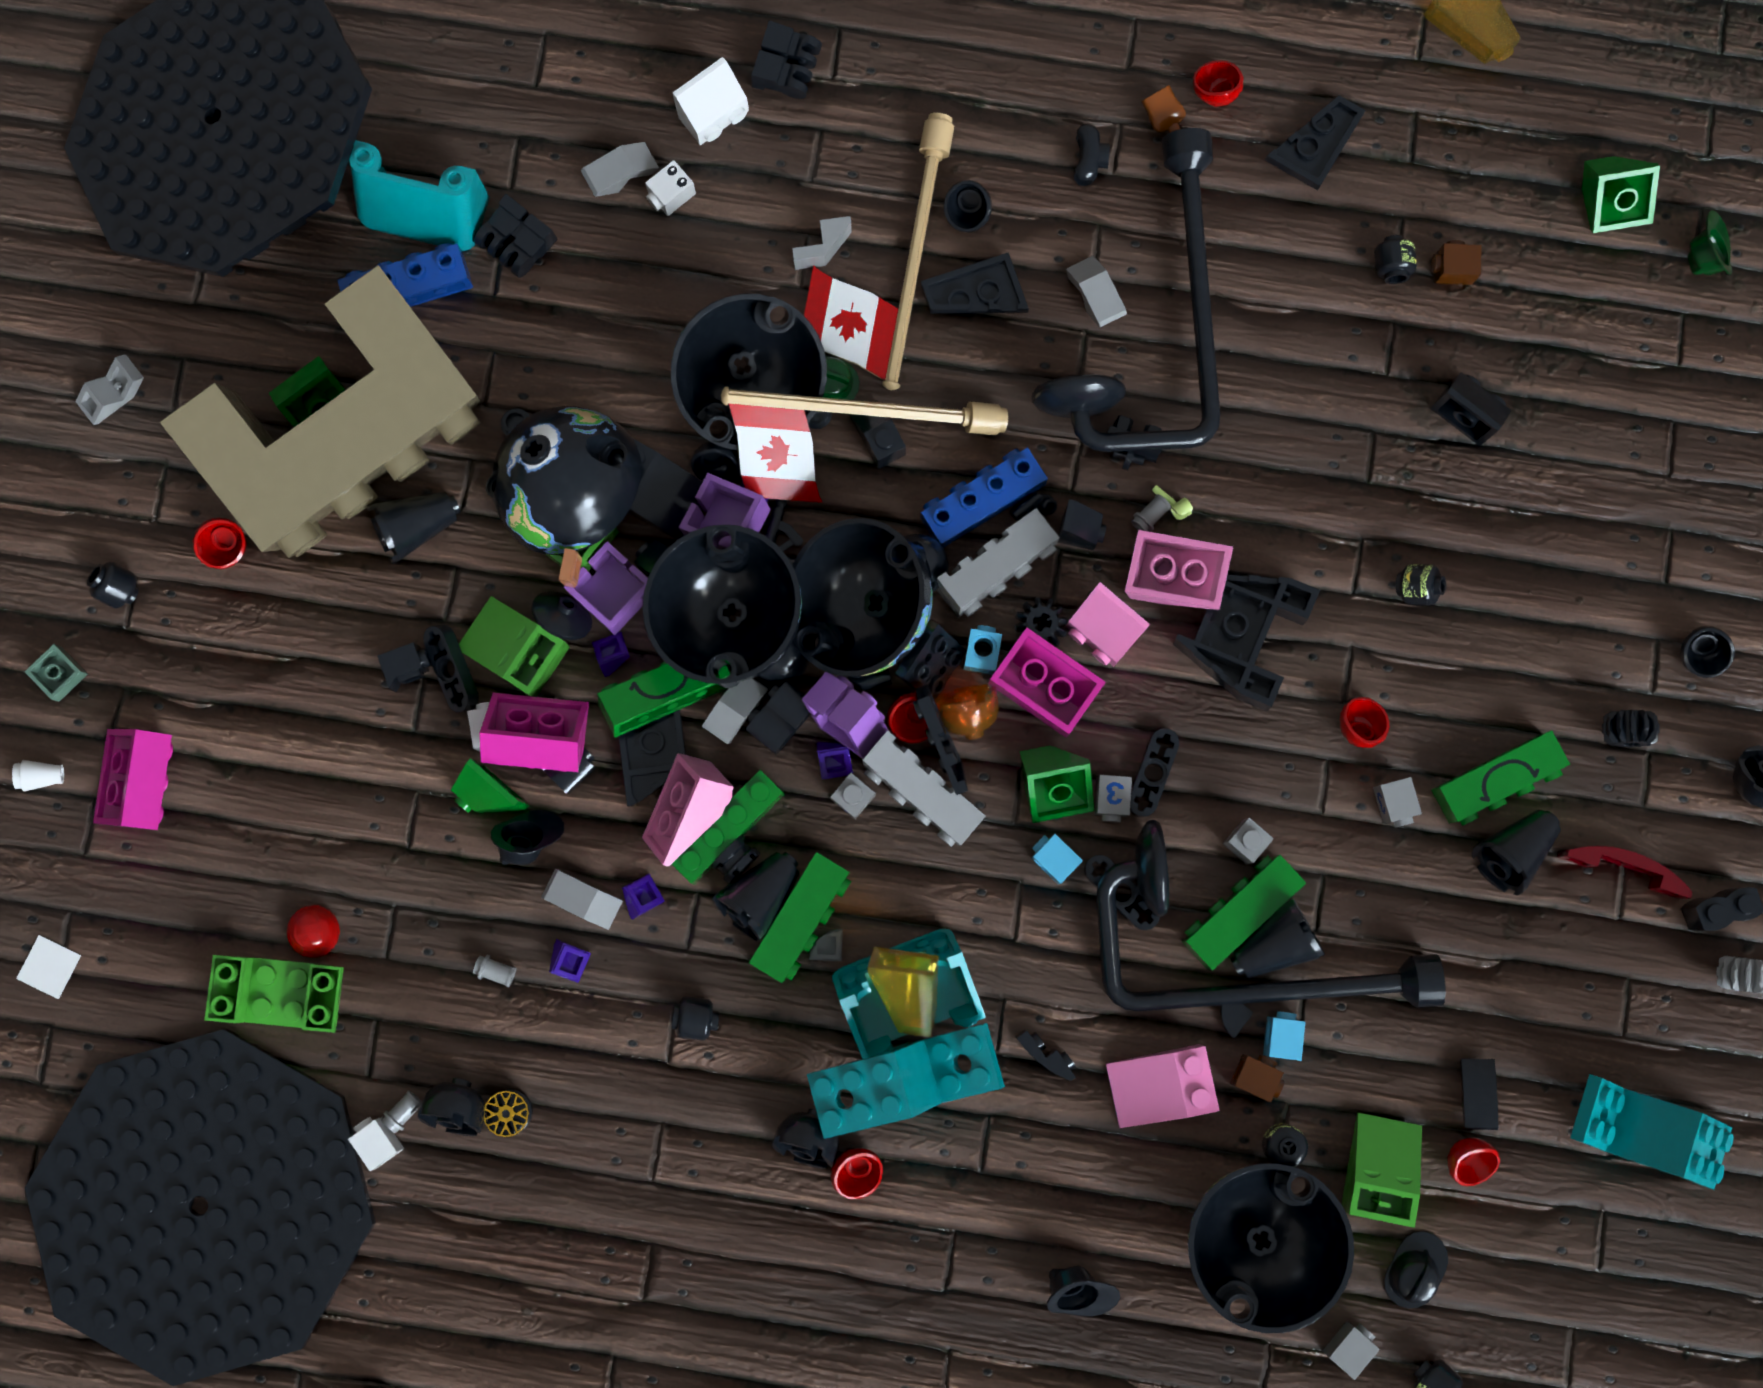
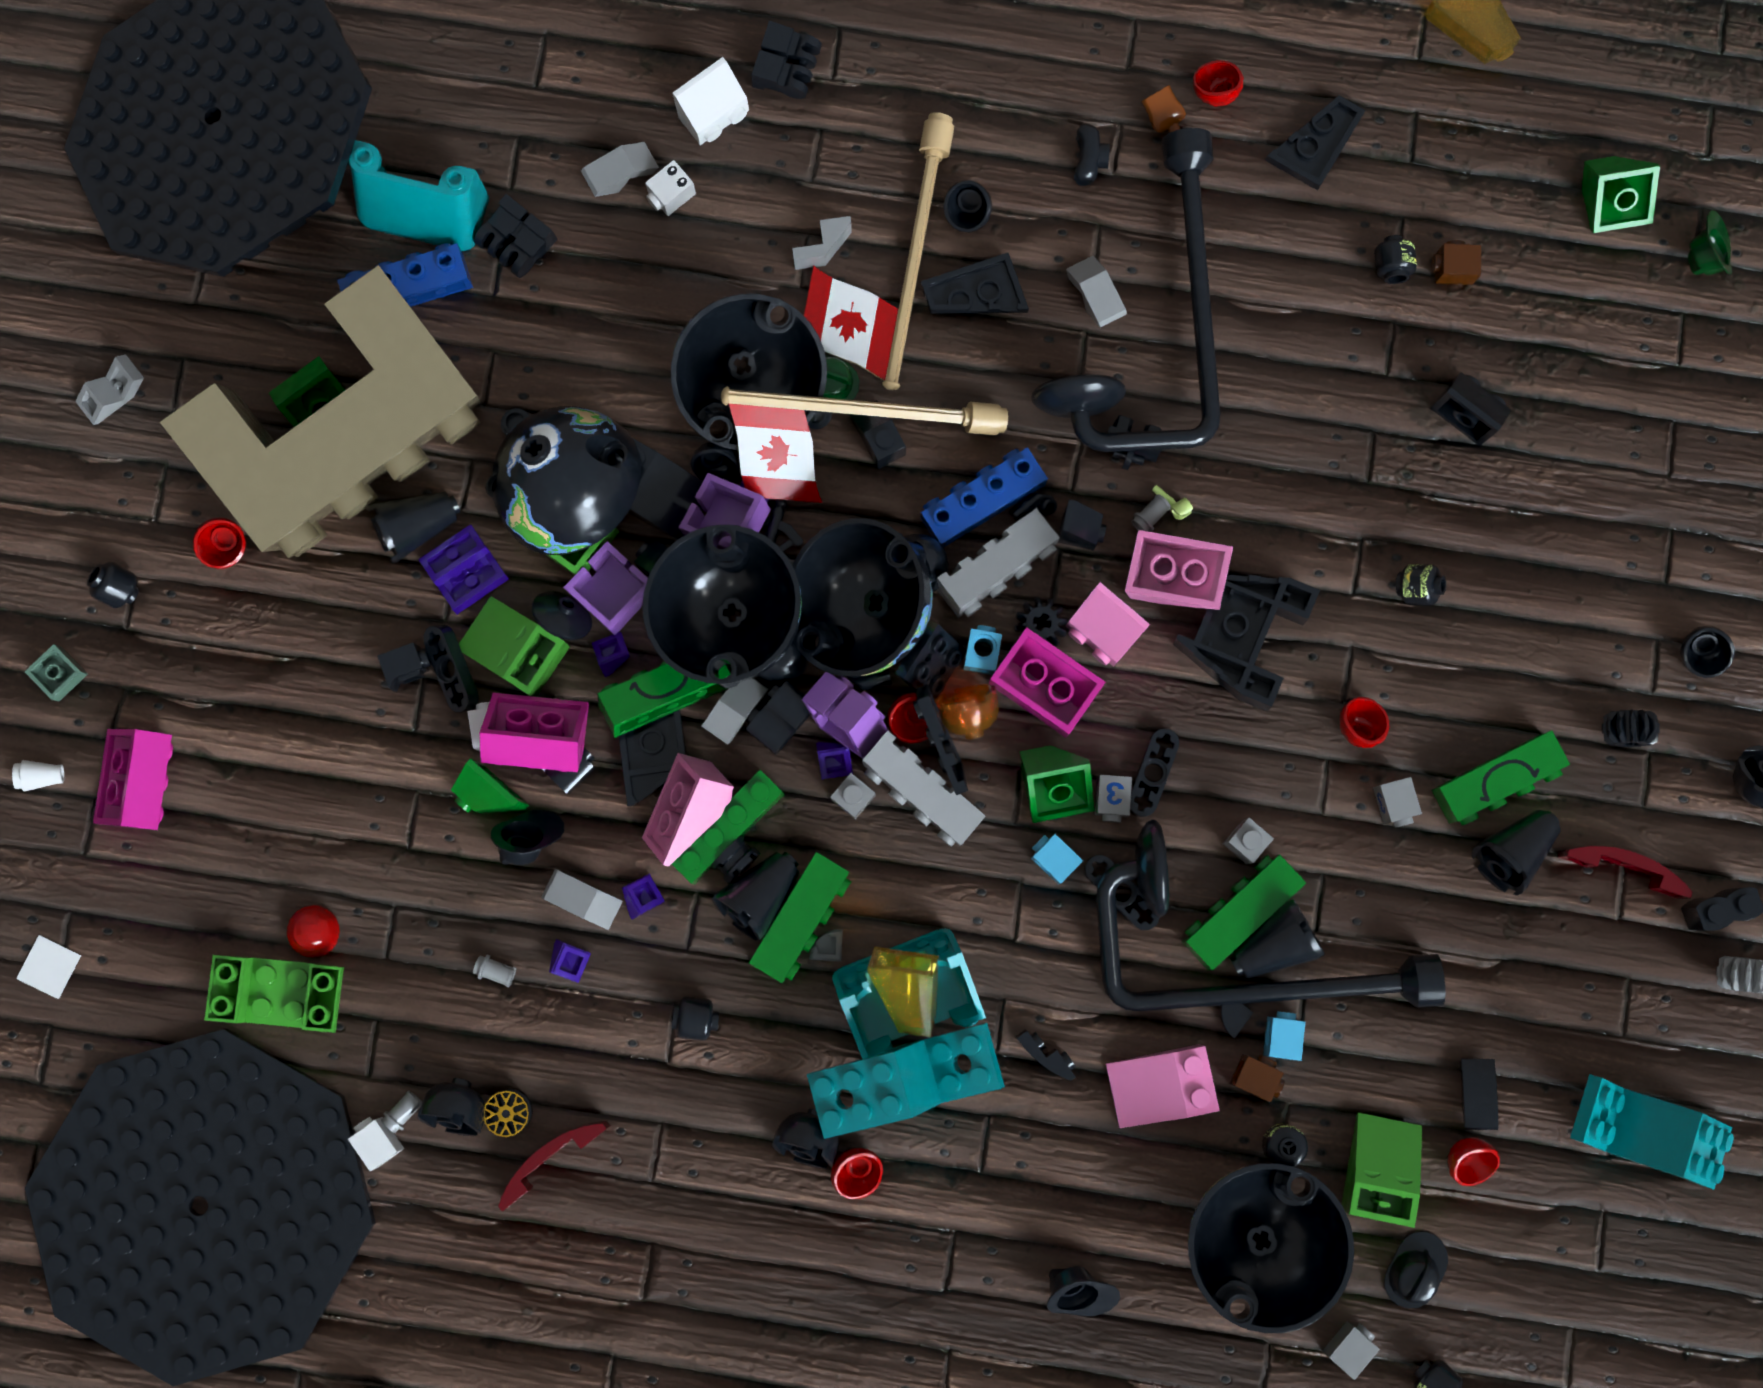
nougat tile [558,548,583,588] -> none
none -> dark purple slope [418,524,509,615]
none -> dark red slope [498,1121,611,1212]

